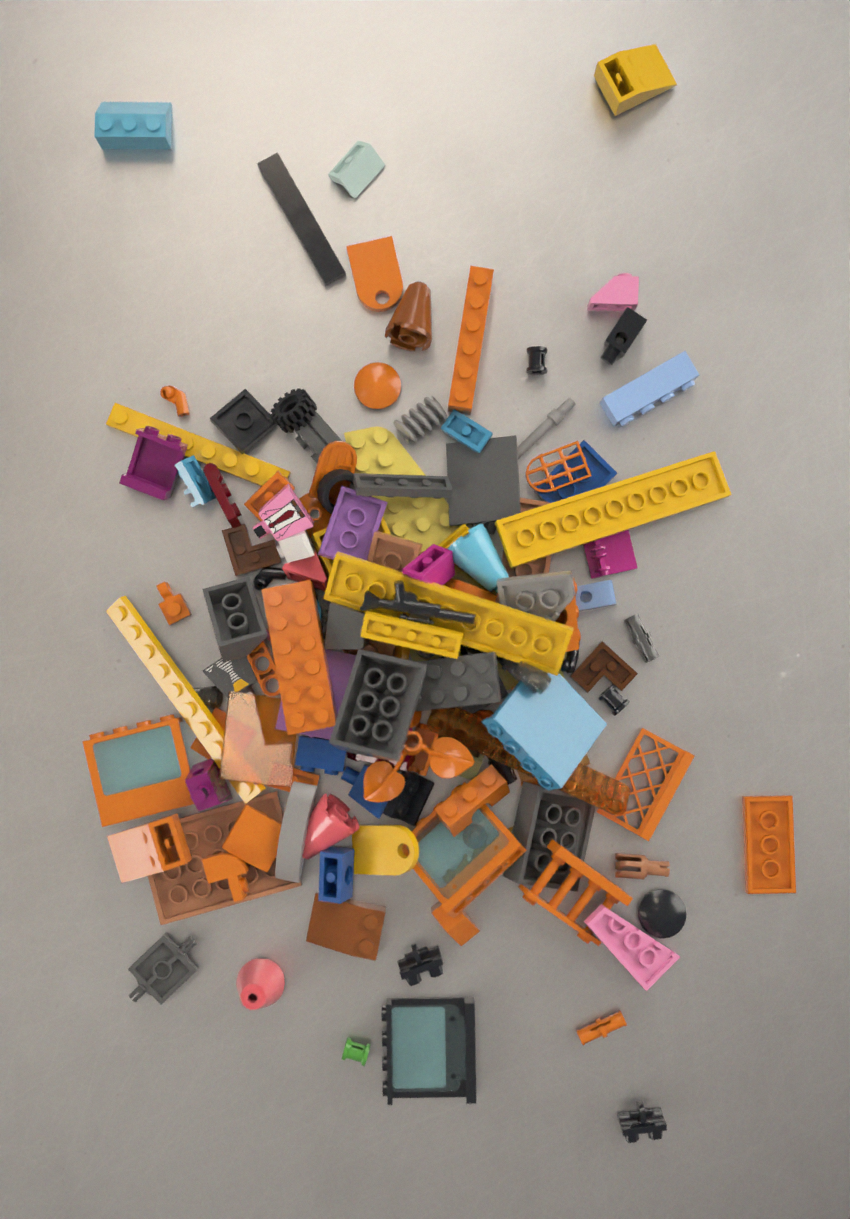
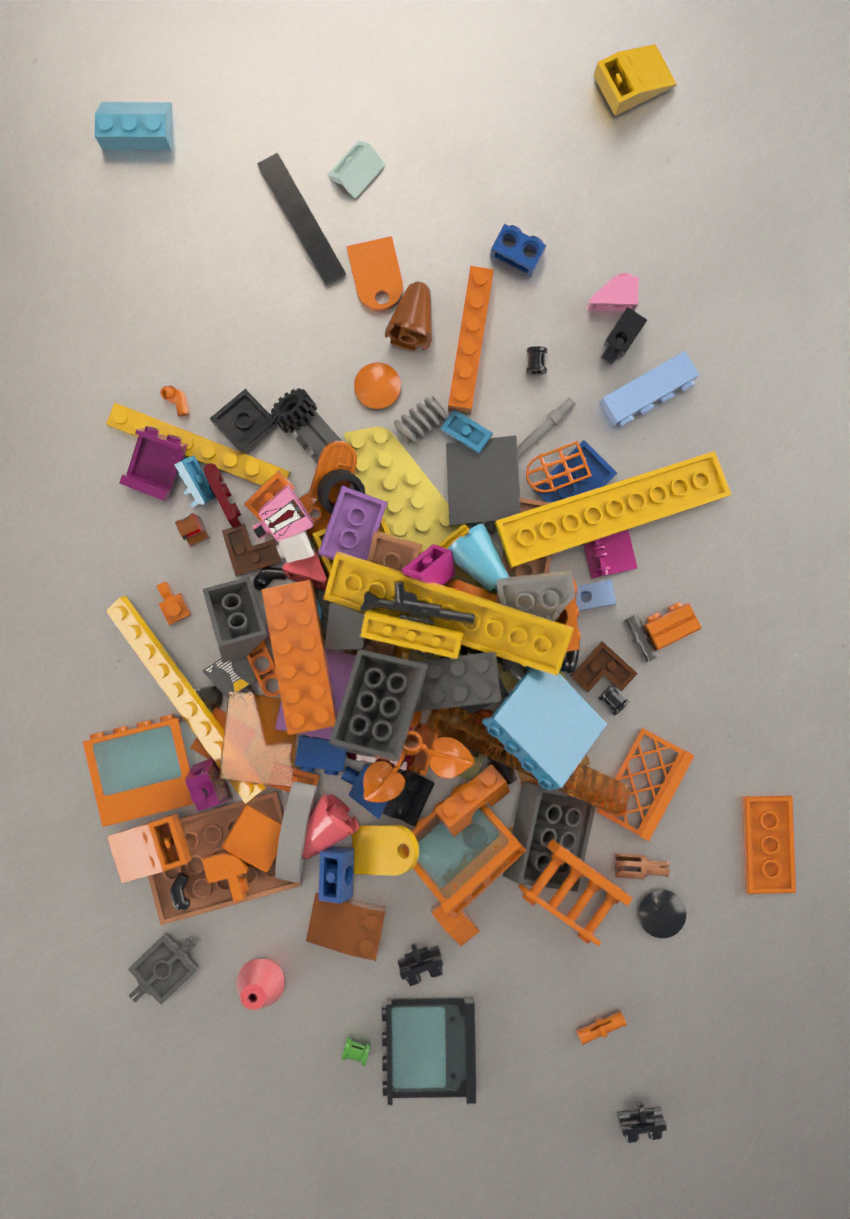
dark grey plate [353,473,453,499] -> none
clear smoke cone [513,661,551,695] -> none
bright pink wing [584,905,680,991] -> none
none -> black arm [169,872,190,911]
none -> dark orange leg [175,513,210,547]
none -> blue brick [490,223,546,277]
none -> orange brick [643,601,702,650]

